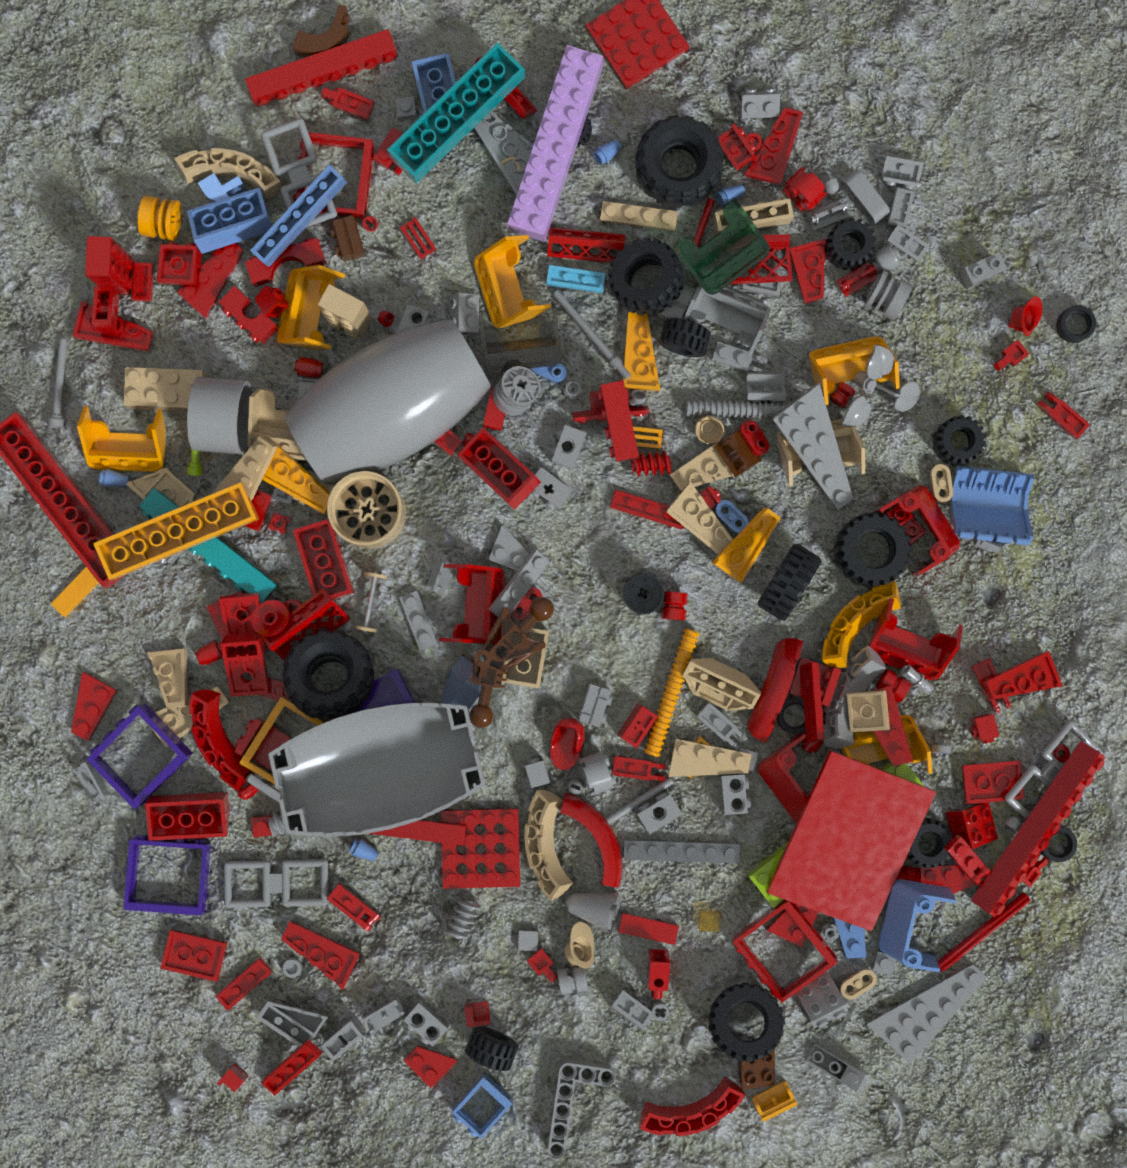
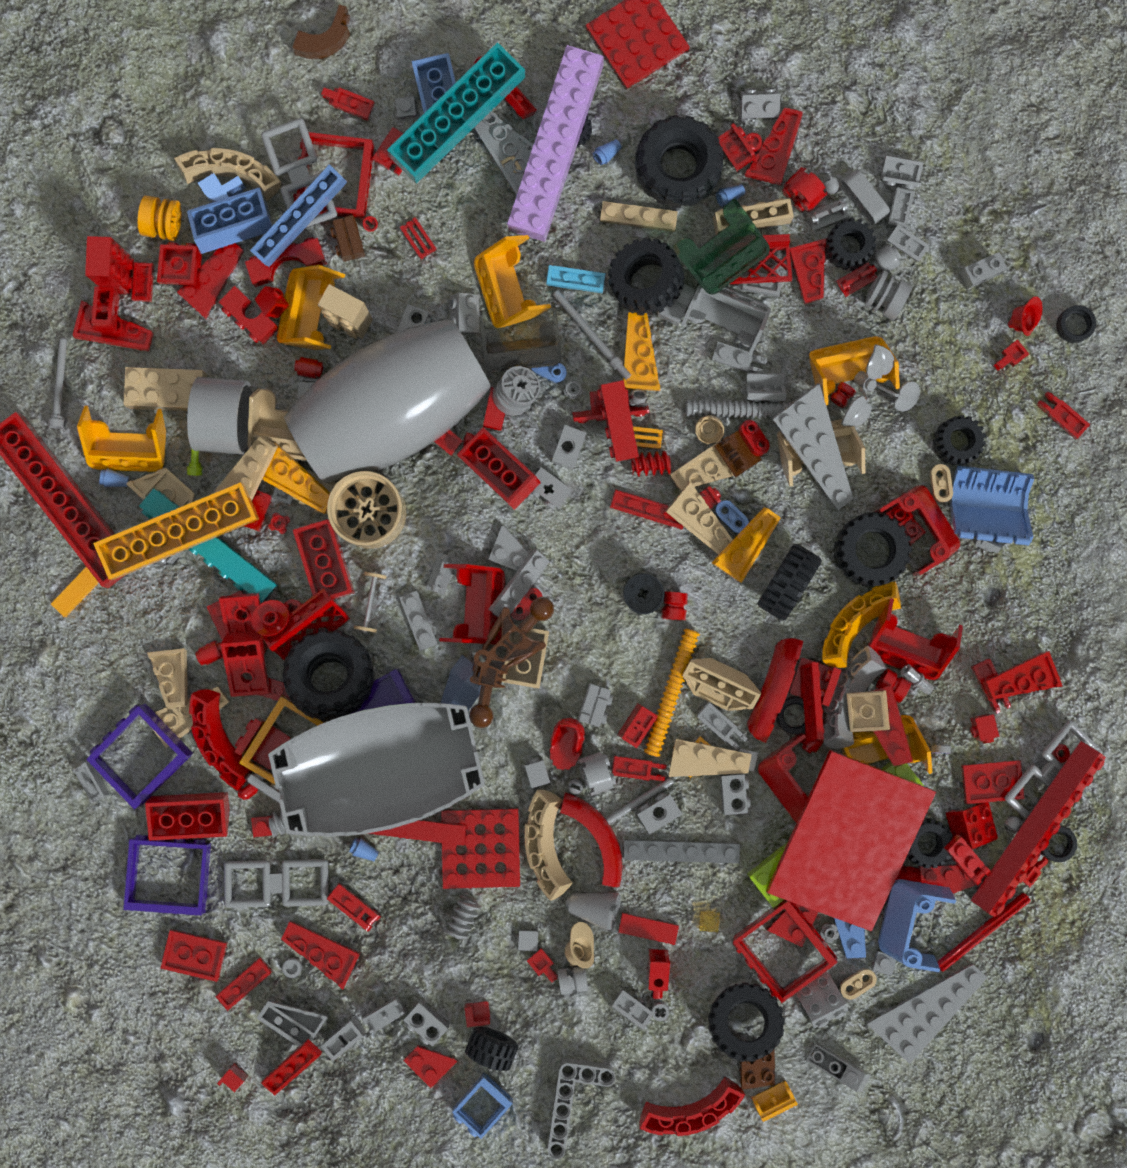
red wing [71,672,118,741] -> none
red brick [245,29,398,106] -> none
red hinge [377,311,394,327] -> none
red fence [547,227,625,263] -> none
black tyre [659,318,711,358] -> none
red bar [689,198,715,254] -> none

